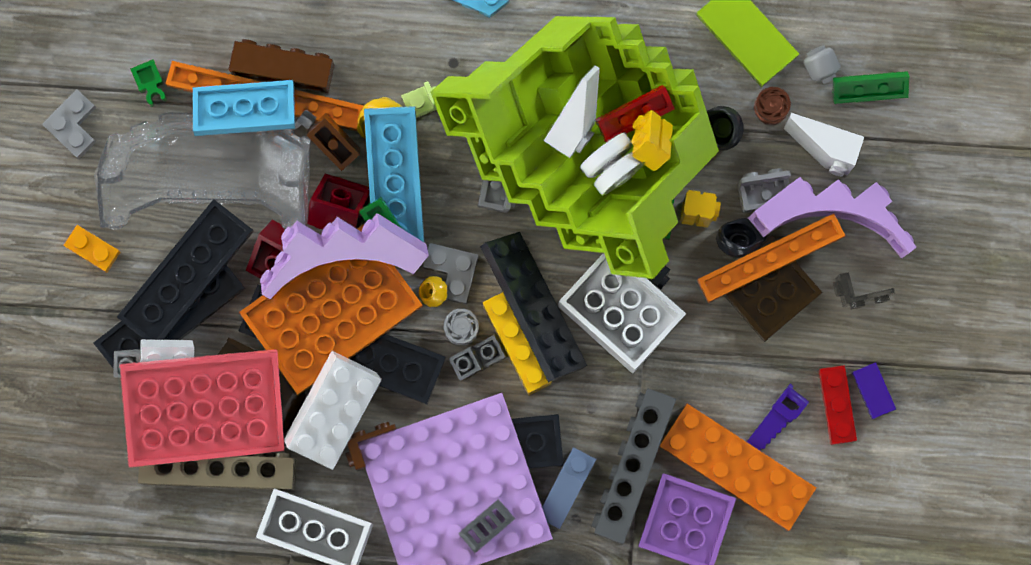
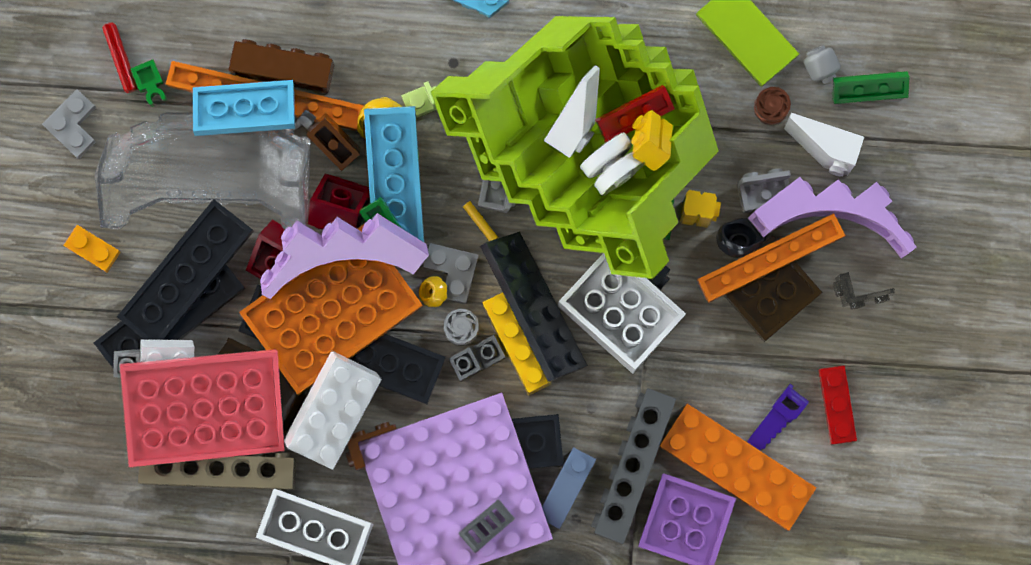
black hat [706,106,744,151] -> none
dark purple tile [852,362,896,419] -> none
none -> red axle [102,22,138,93]
none -> yellow bar [463,201,499,241]

